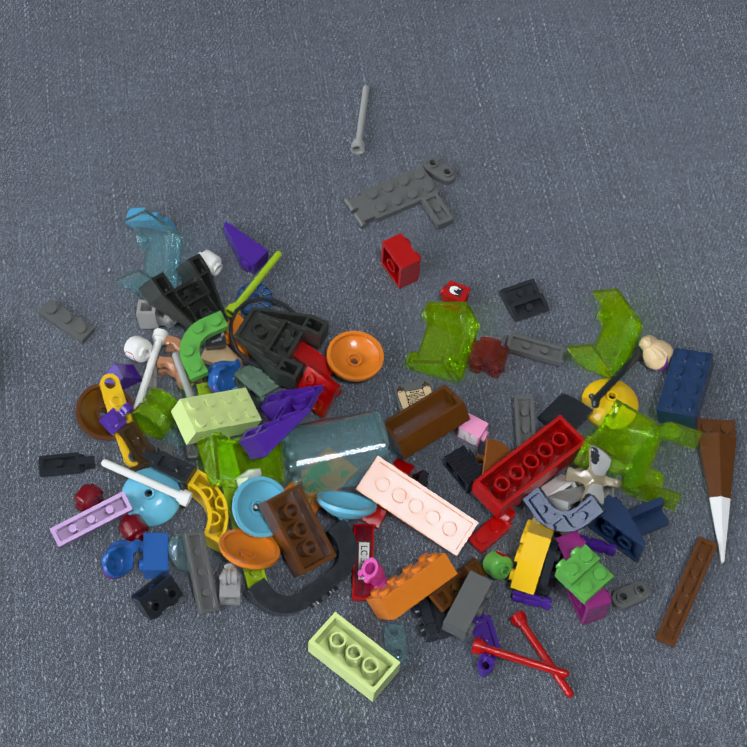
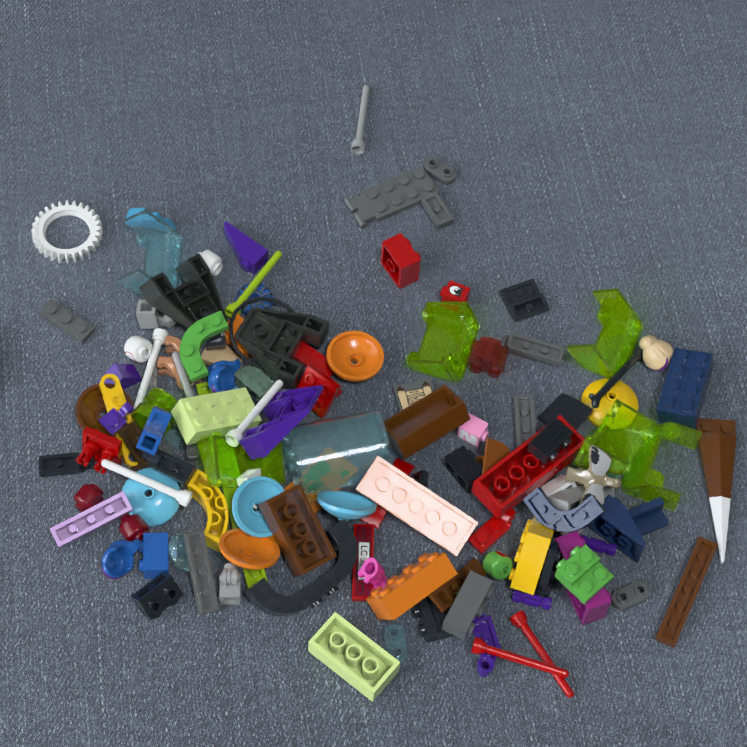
none -> white piece [31,200,103,263]
none -> red plate [76,426,122,474]
none -> blue brick [136,406,173,455]
none -> white piece [224,380,283,447]
none -> black brick [527,418,573,465]

